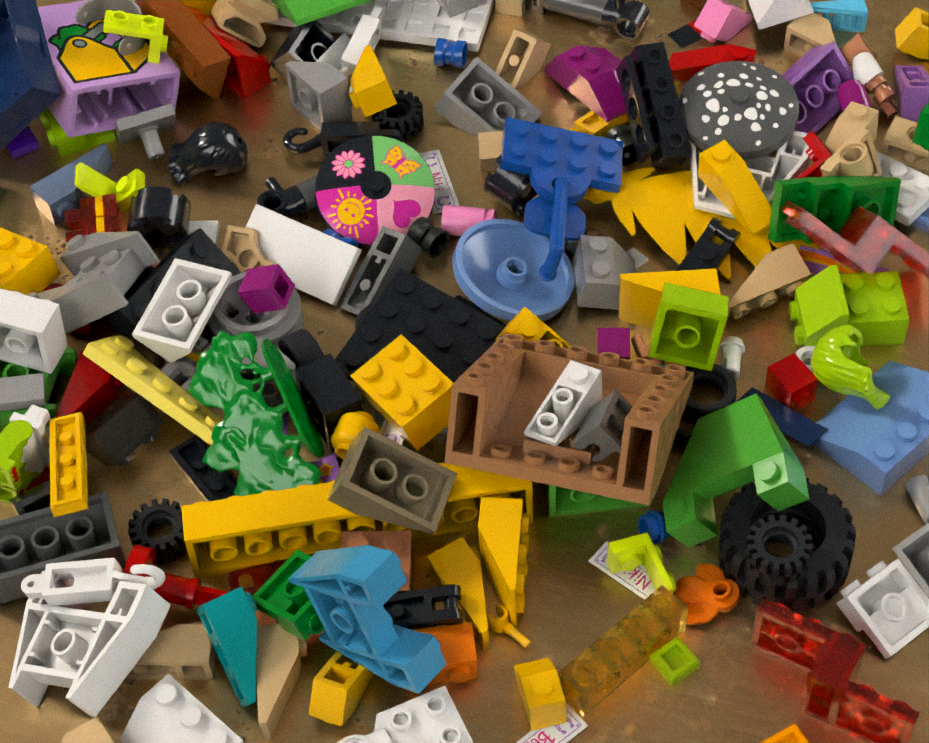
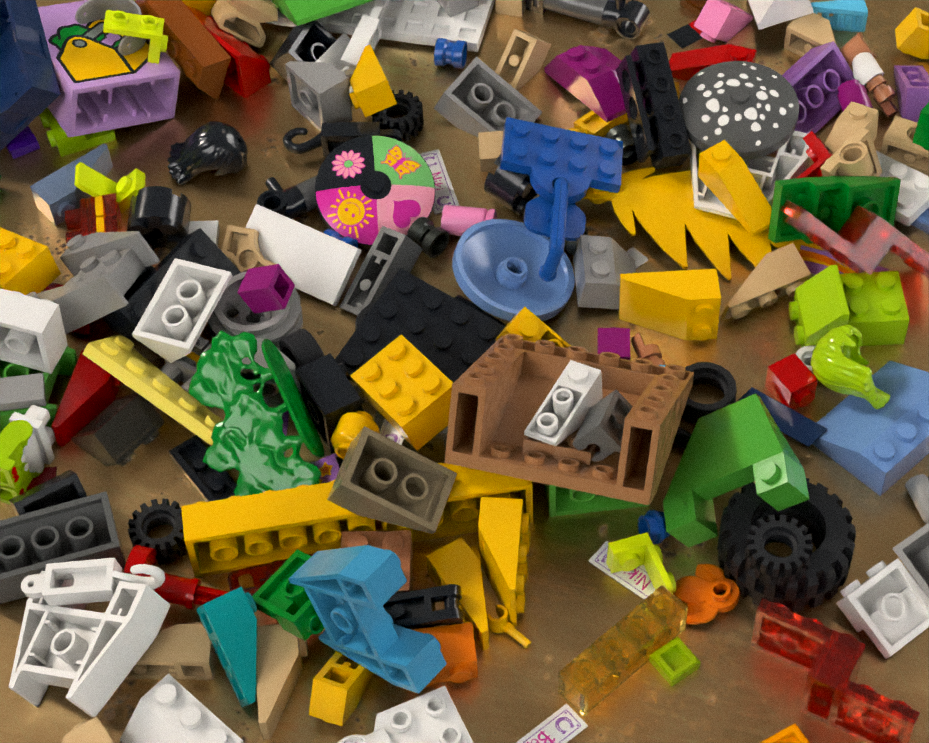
yellow tile [49,412,88,517] -> none
light grey tile [116,103,176,160] -> none
yellow slope [513,658,567,731] -> none
lime brick [647,282,729,371] -> none
black plate [675,217,741,271] -> none
white pin [720,336,745,378] -> none

